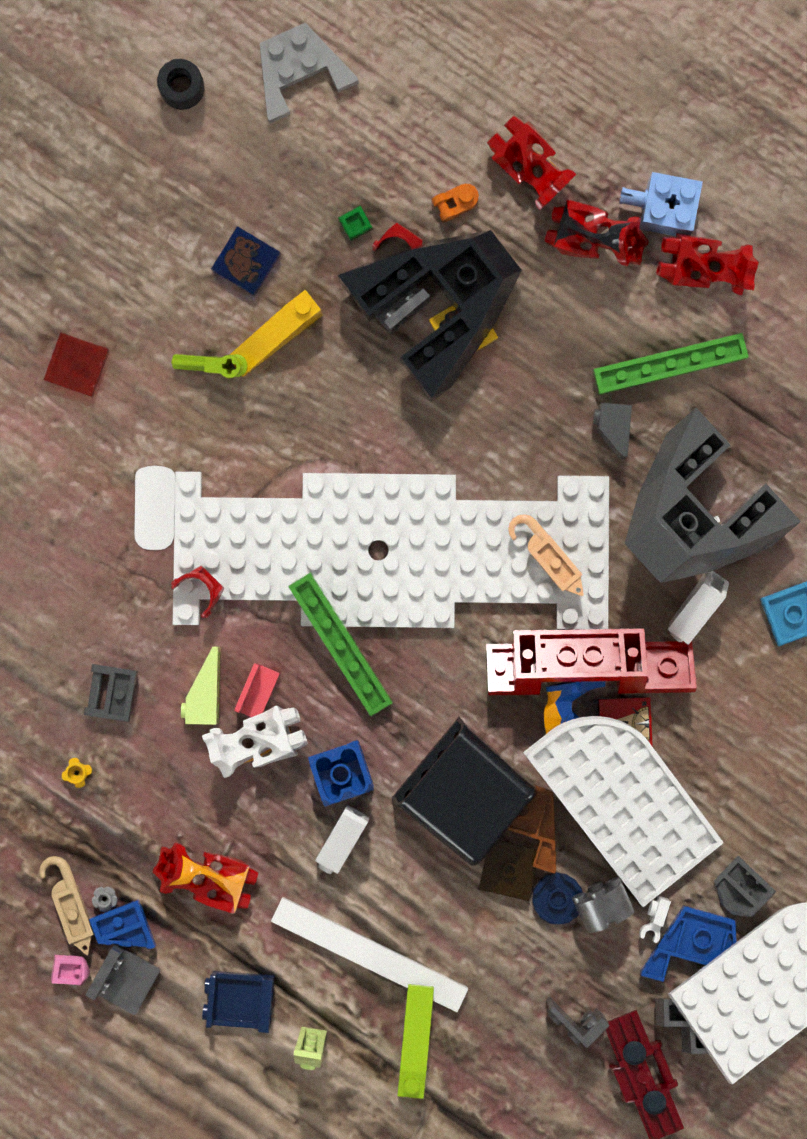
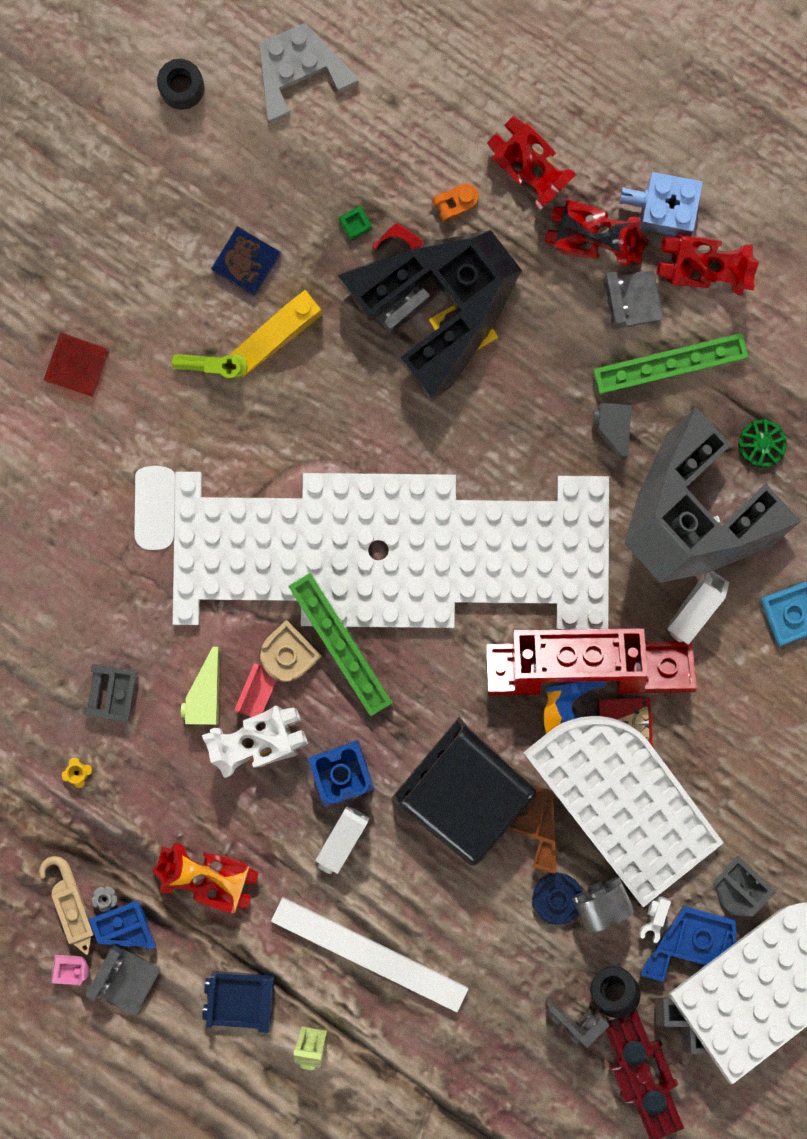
red helmet [171,565,224,619] -> none
lime slope [397,984,434,1099] -> none
dark brown plate [478,840,538,901] -> none
light nougat plate [508,514,584,596] -> none
none -> tan tile [260,620,322,682]
none -> black tyre [590,966,641,1018]
none -> flat silver bracket [603,270,663,329]
none -> green wheel [738,419,787,467]

